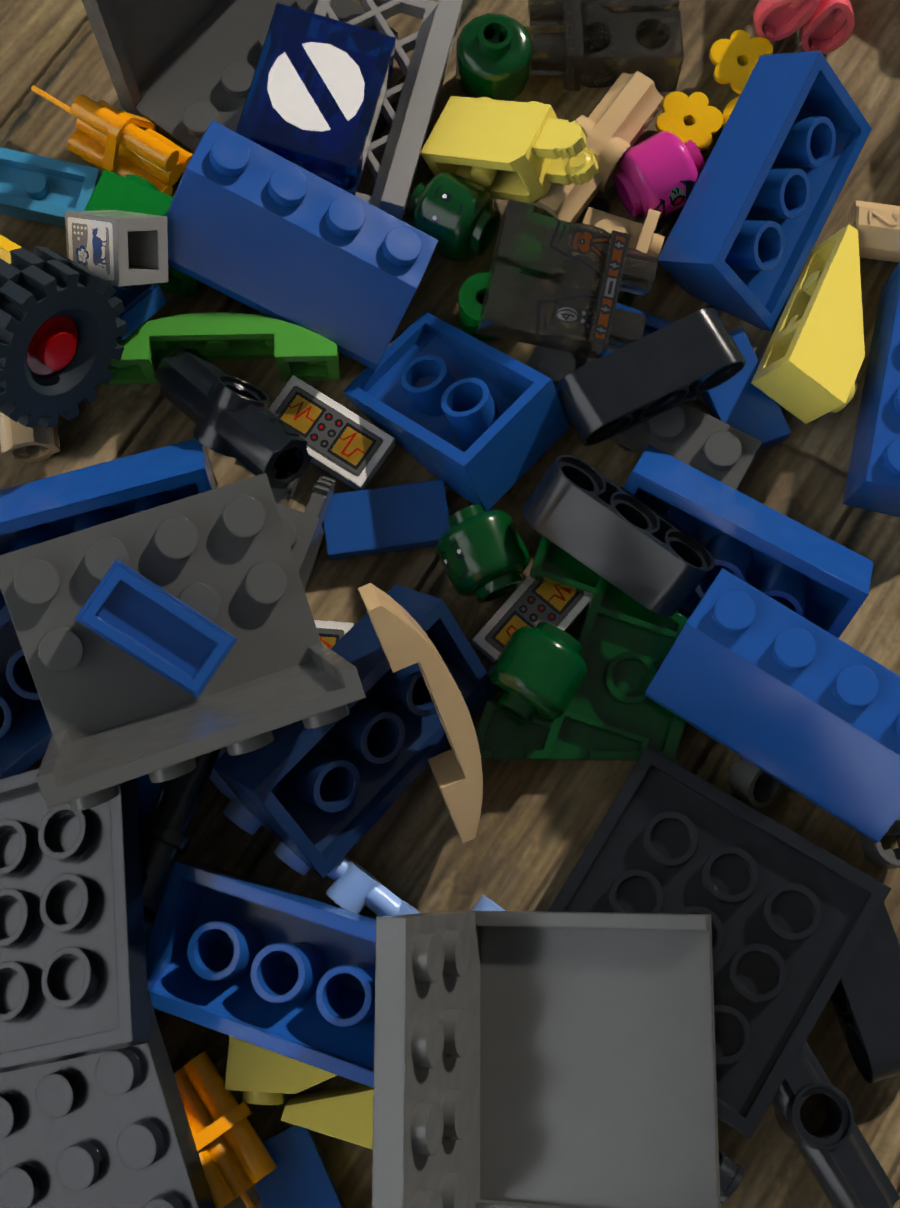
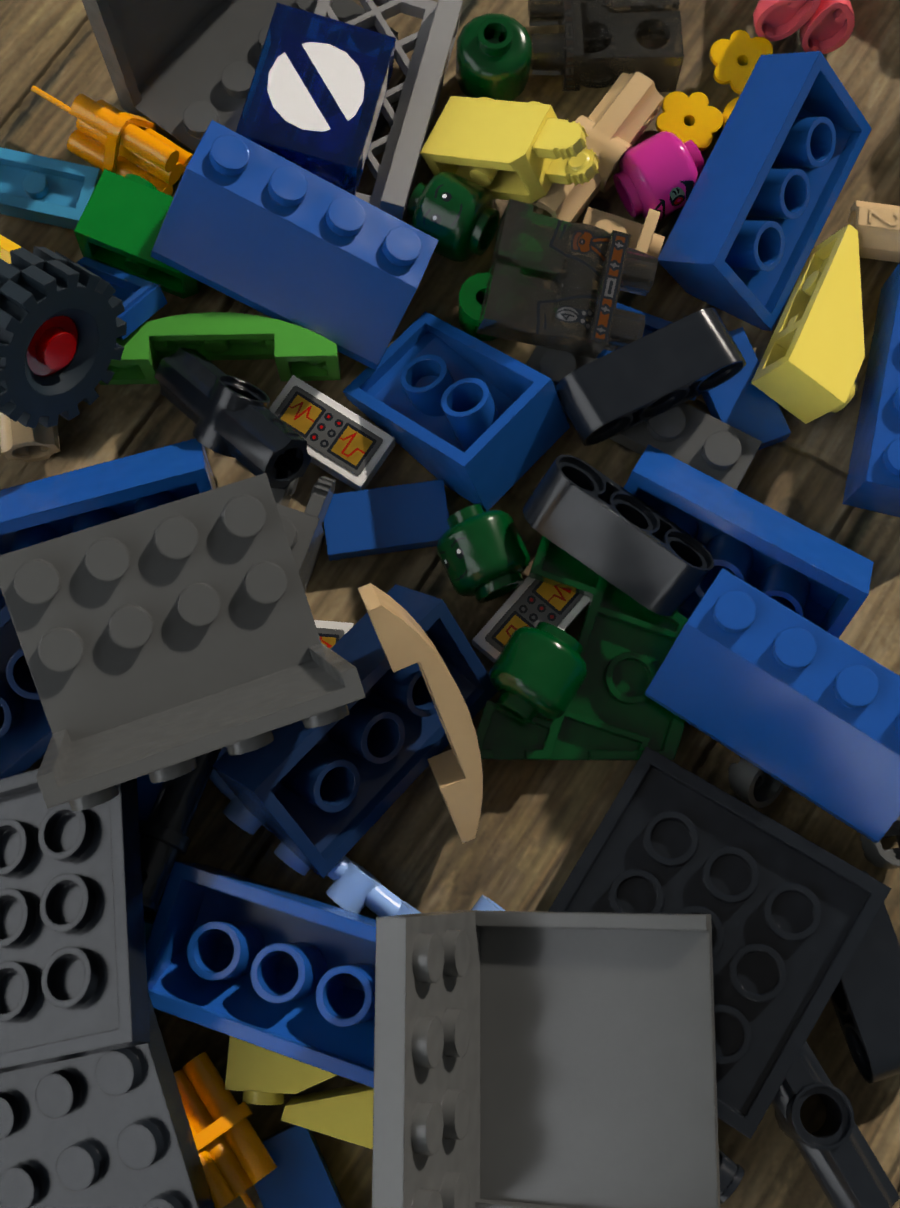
light grey brick [65,210,168,287] -> none
blue tile [74,558,238,698] -> none

